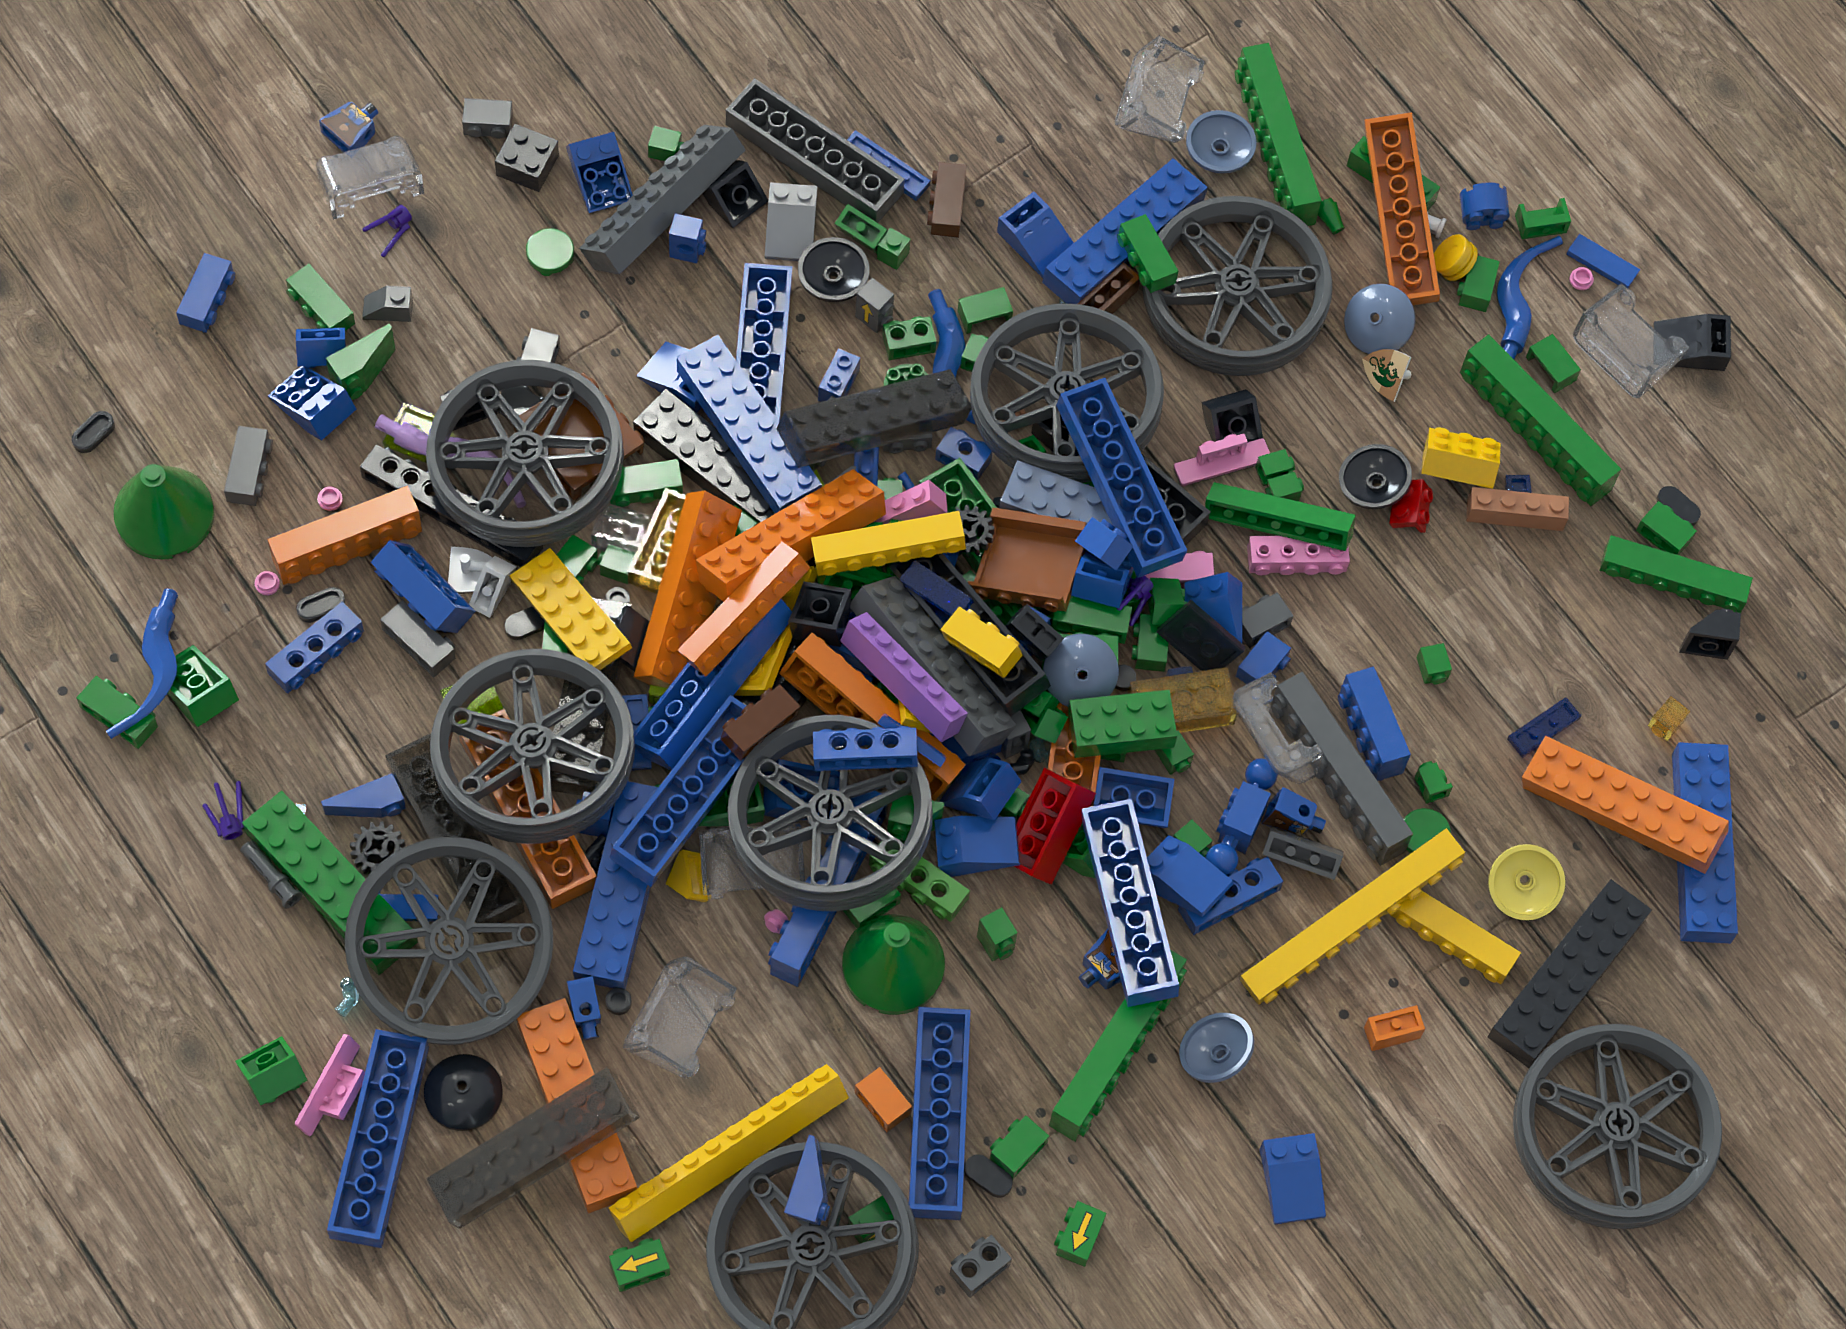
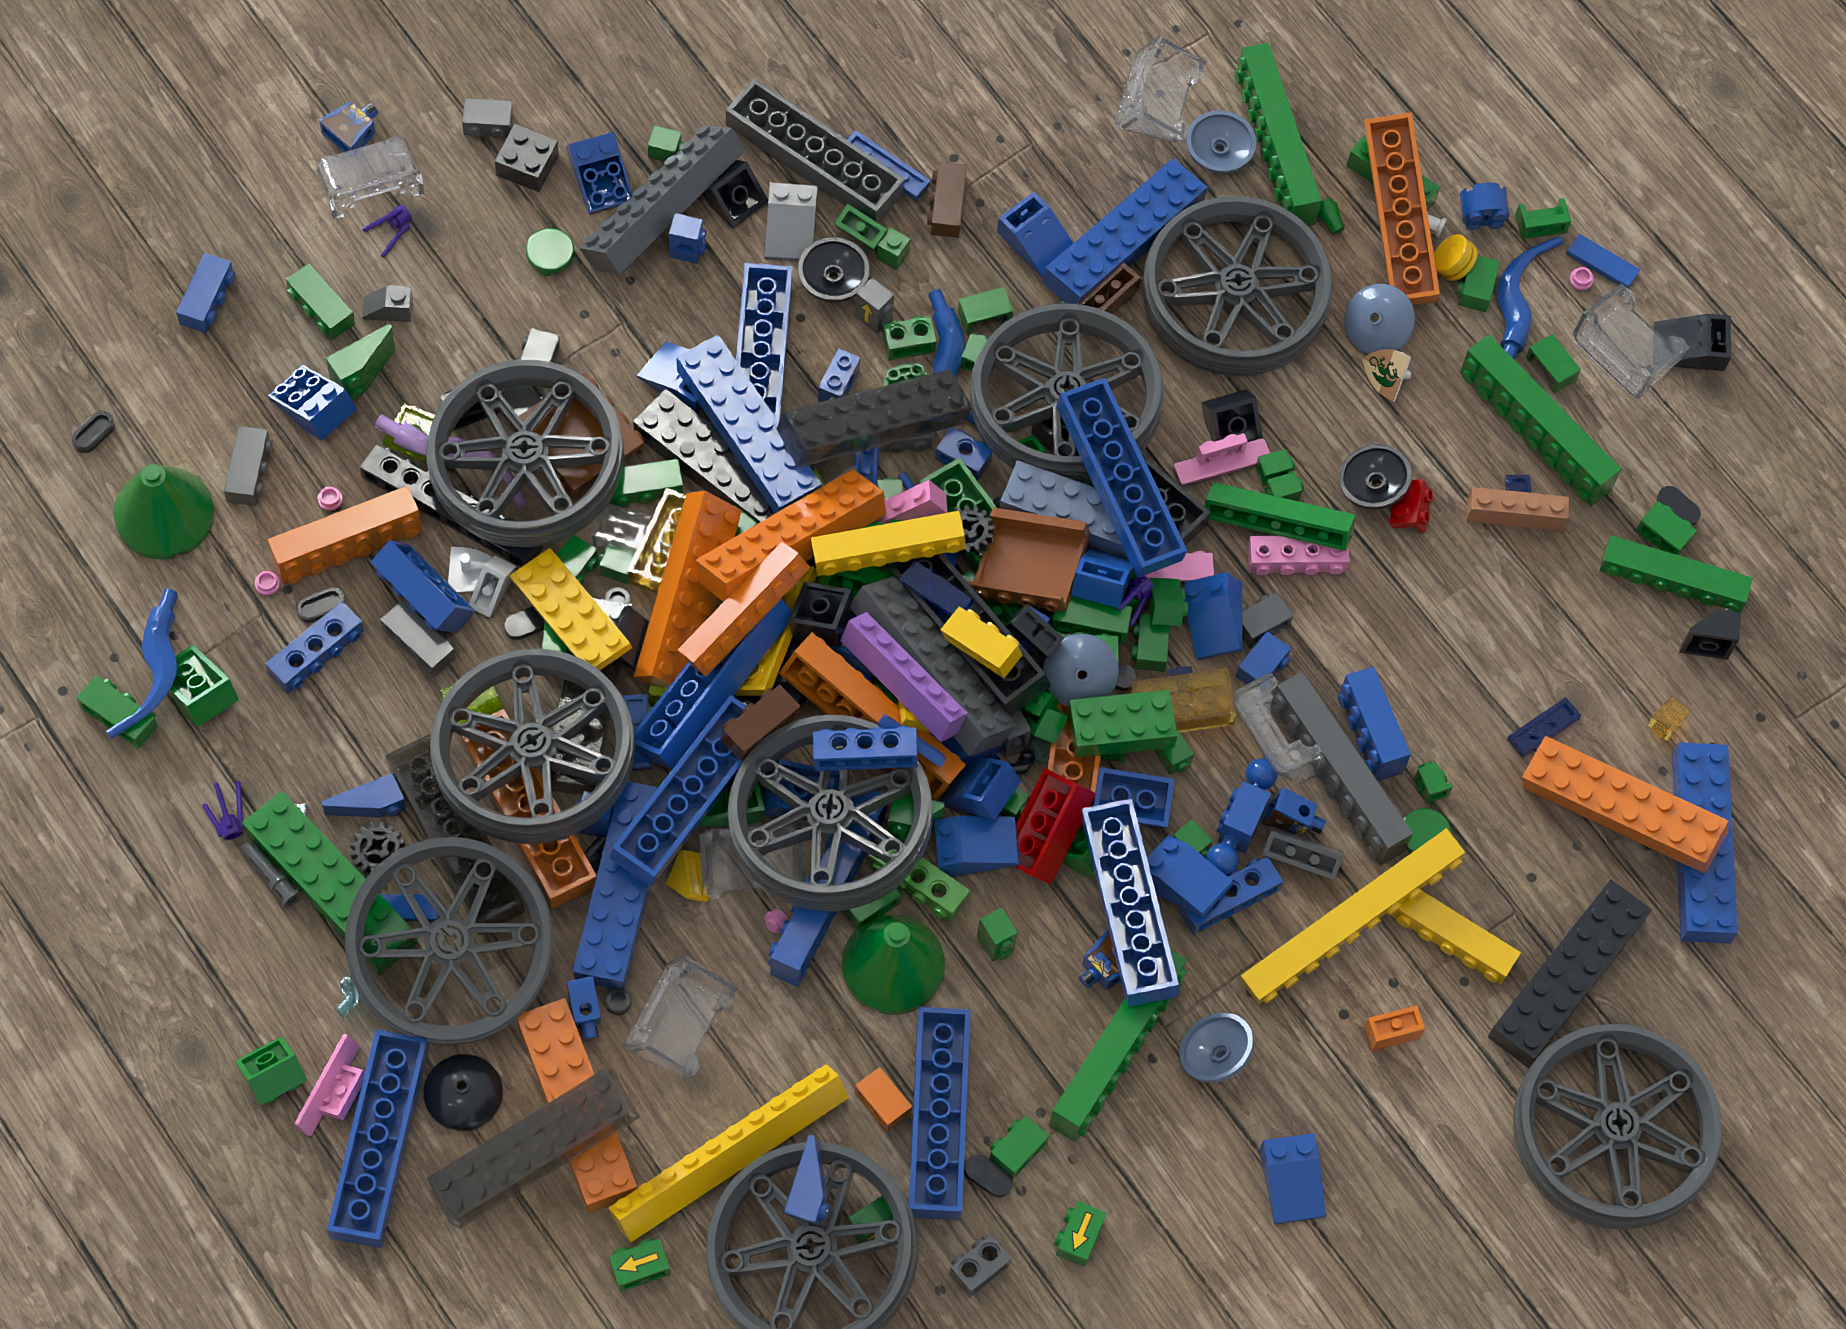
blue brick [296,328,346,368] -> none
blue brick [1075,517,1133,570] -> none
green brick [1117,214,1179,293] -> none
black tile [1156,600,1245,679] -> none
green brick [1416,643,1452,685] -> none
yellow brick [1421,427,1501,489] -> none
light yellow dish [1488,844,1565,920] -> none

